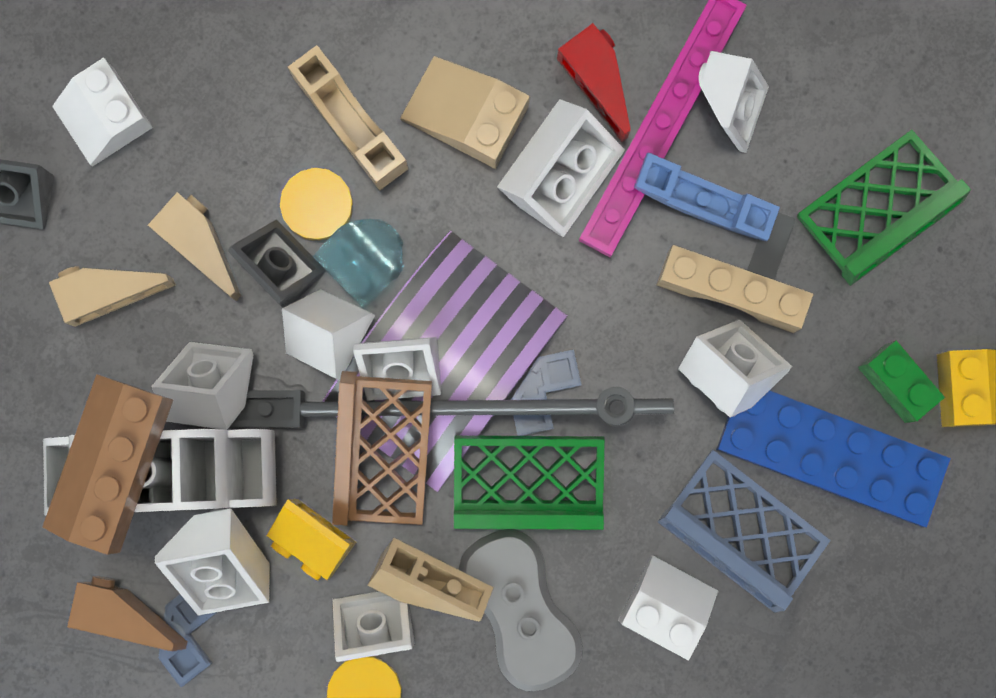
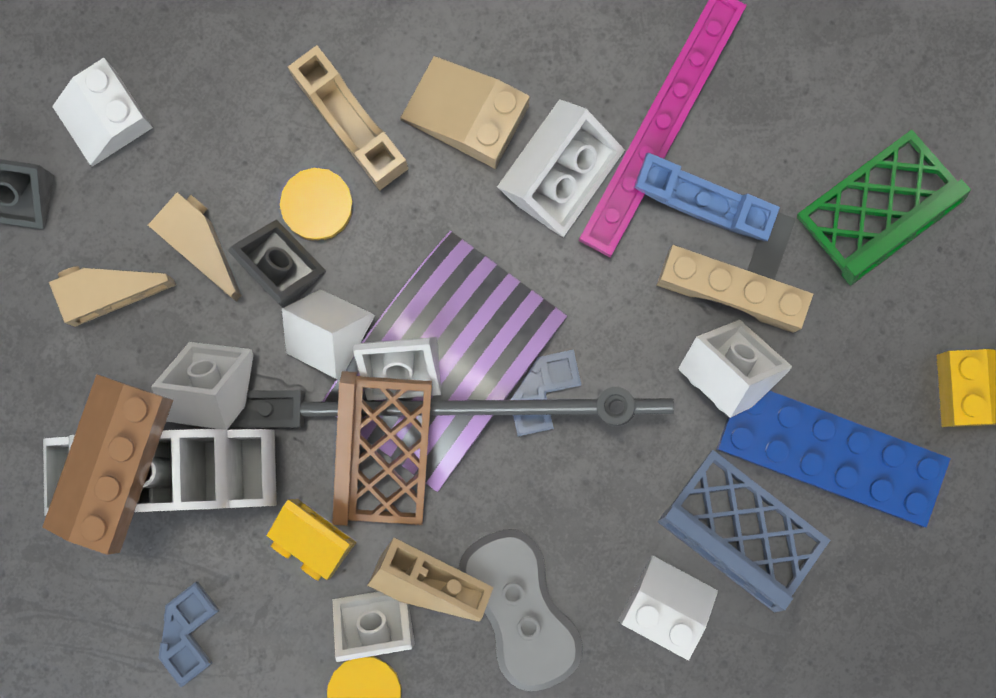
medium nougat slope [67,576,188,651] -> none
white slope [155,508,270,615] -> none
clear light blue slope [313,219,404,308] -> none
green fence [454,435,605,530] -> none
red slope [557,23,631,142] -> none
white slope [699,51,769,153] -> none
green brick [858,340,945,423] -> none

